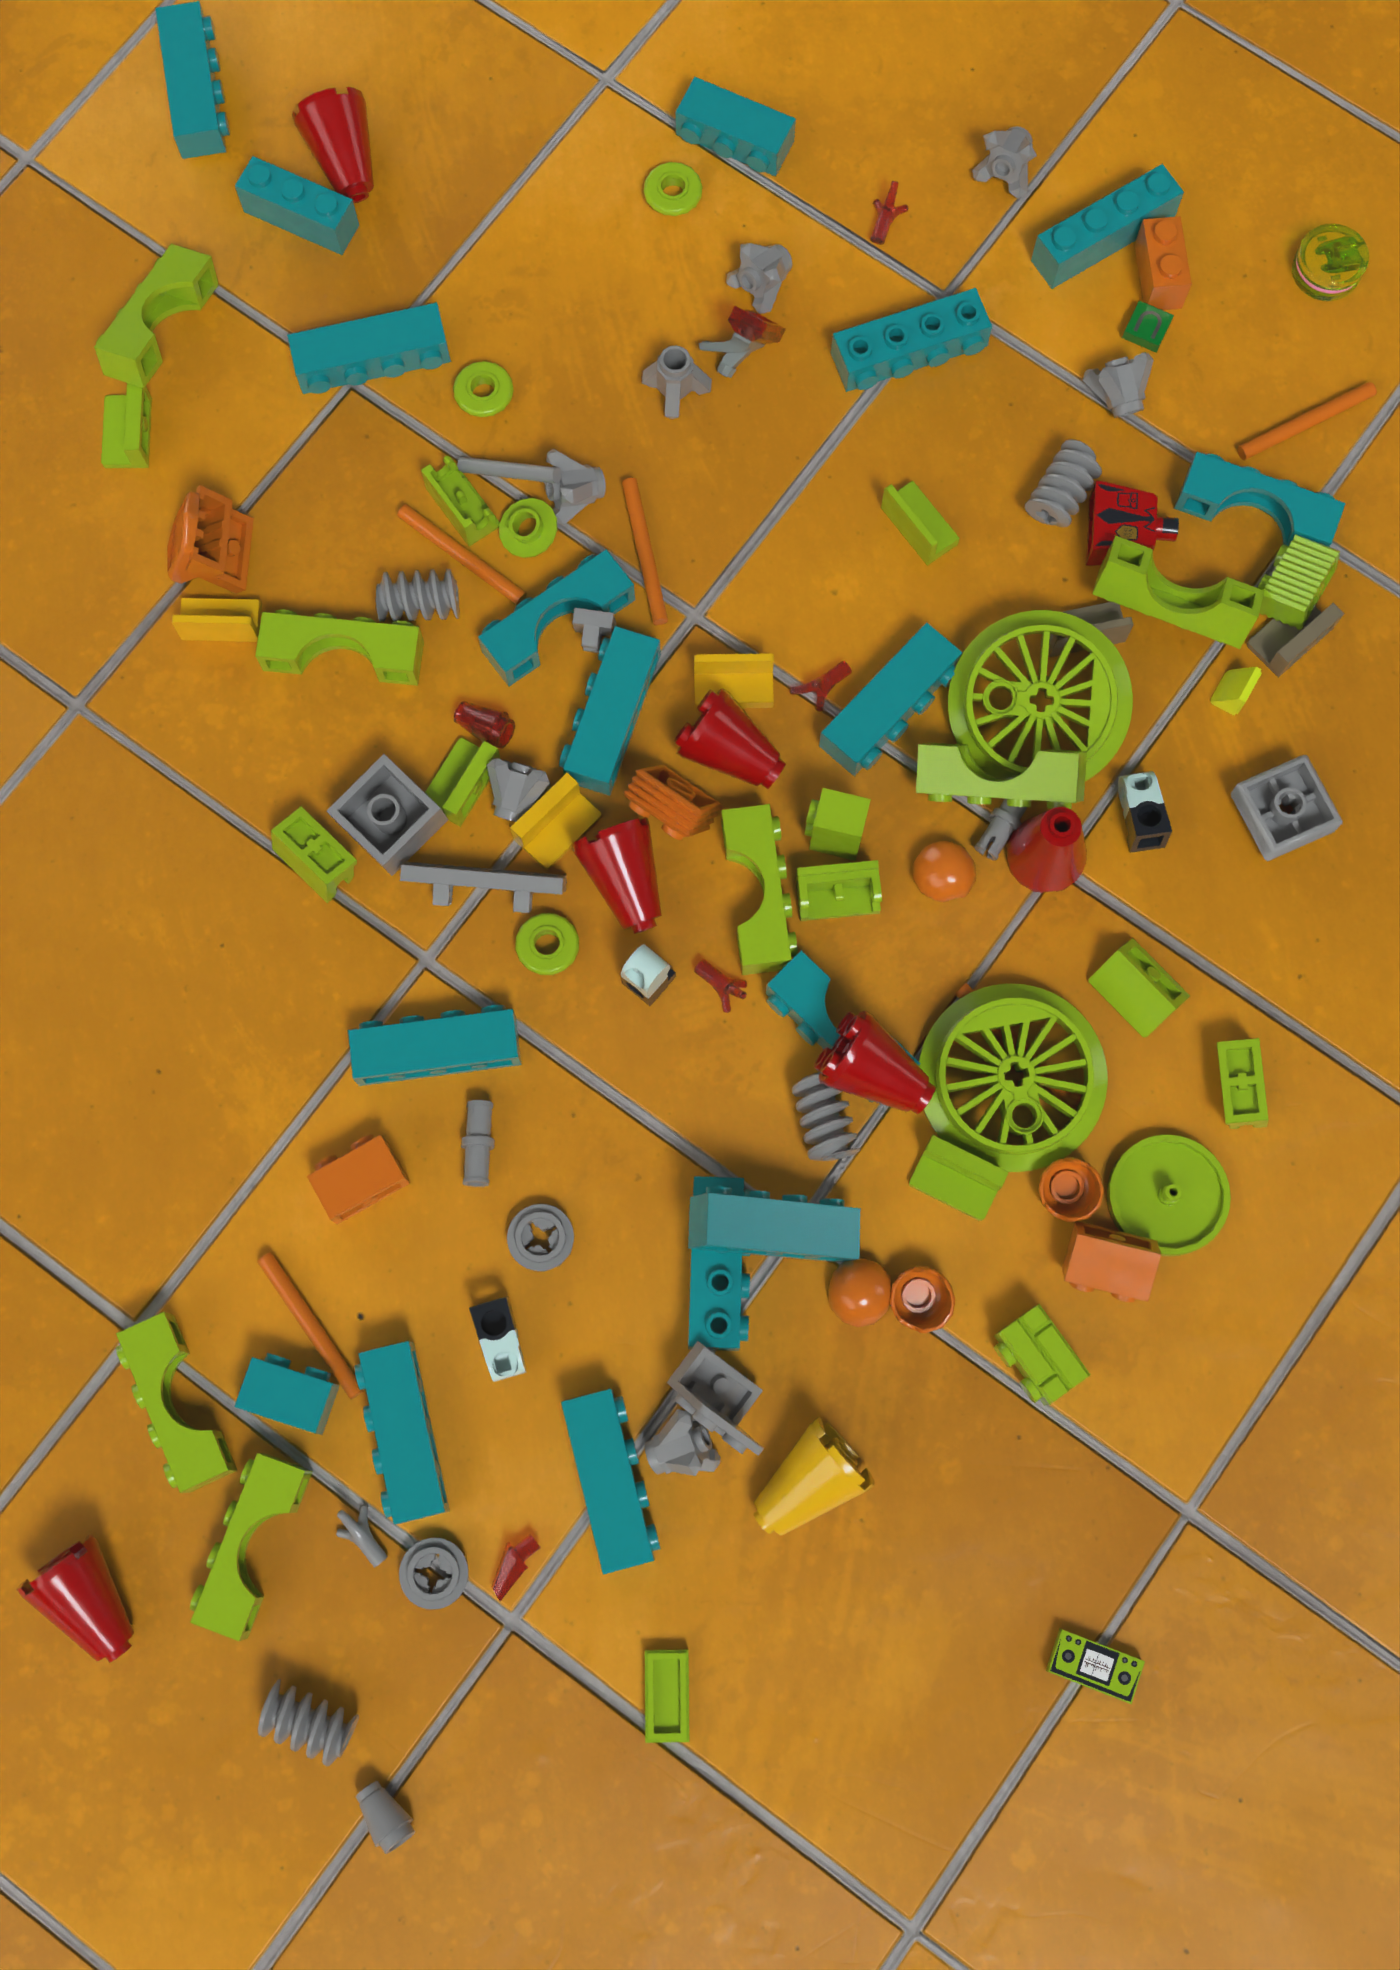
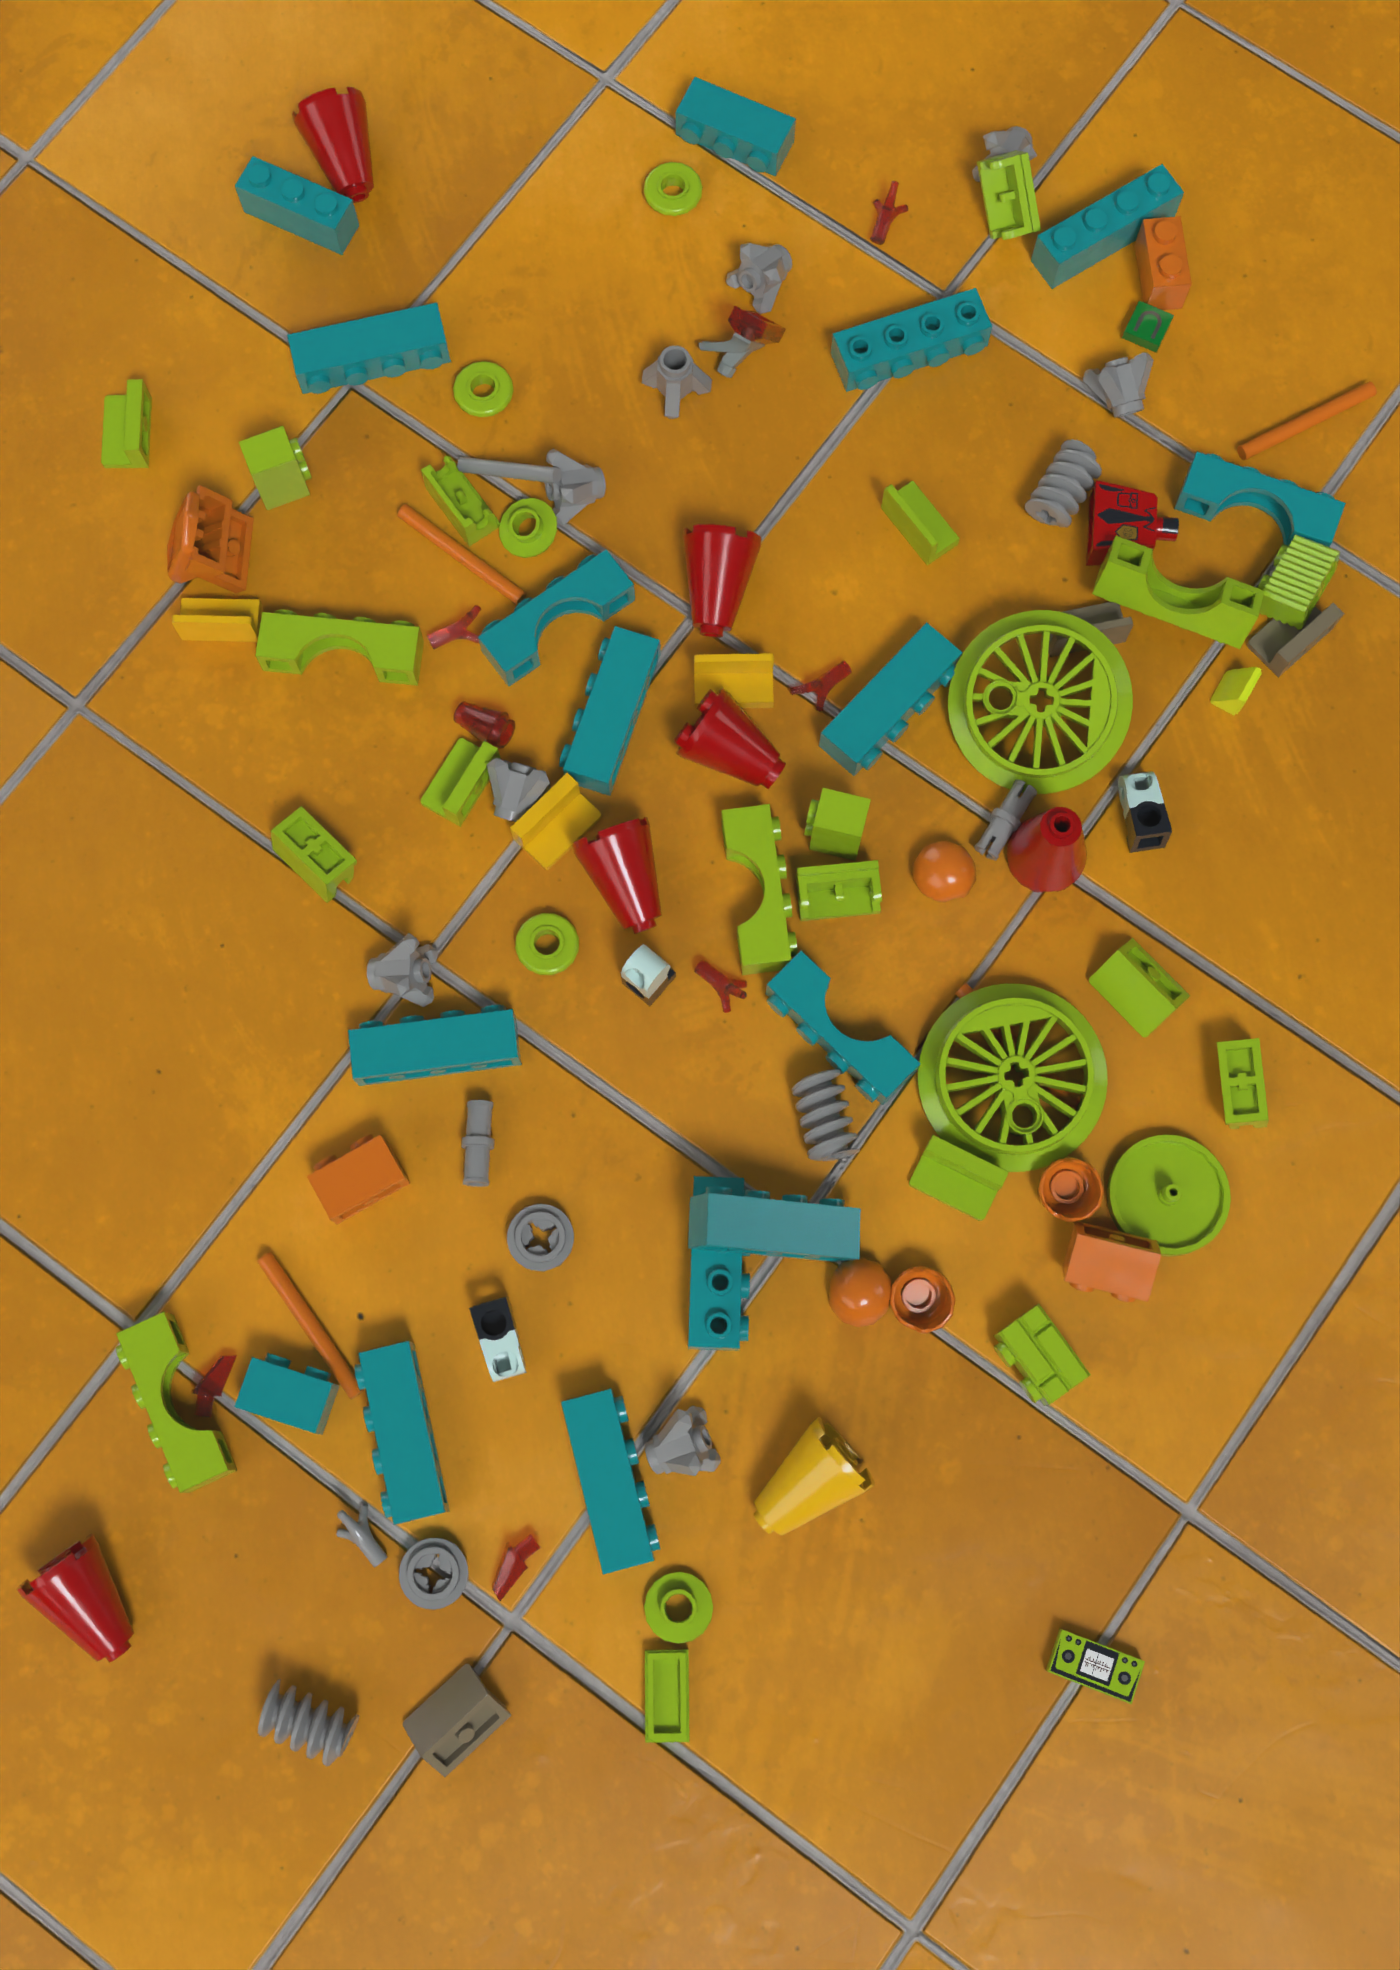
lime arch [94,244,219,388] -> none
teal brick [155,1,230,159] -> none
lime arch [190,1453,313,1641] -> none
light grey brick [327,754,449,876] -> none
light grey cone [356,1781,415,1854] -> none
light grey piece [376,569,460,623] -> none
light grey hinge [400,862,567,913] -> none
light grey tile [572,608,616,653] -> none
orange bar [622,478,668,625] -> none
orange brick [623,764,723,840] -> none
light grey bracket [666,1341,764,1456] -> none
red cone [814,1011,936,1114] -> none
lime arch [916,743,1087,809] -> none
light grey brick [1231,755,1343,861] -> none
clear neon green head [1292,223,1369,301] -> none
none -> clear red bar [190,1355,237,1417]
none -> lime brick [239,426,312,510]
none -> light grey rock [367,933,438,1007]
none -> dark tan panel [403,1664,511,1777]
none -> clear red bar [427,605,481,649]
none -> lime piece [644,1572,713,1644]
none -> red cone [683,524,762,638]
none -> lime hinge [977,150,1041,240]

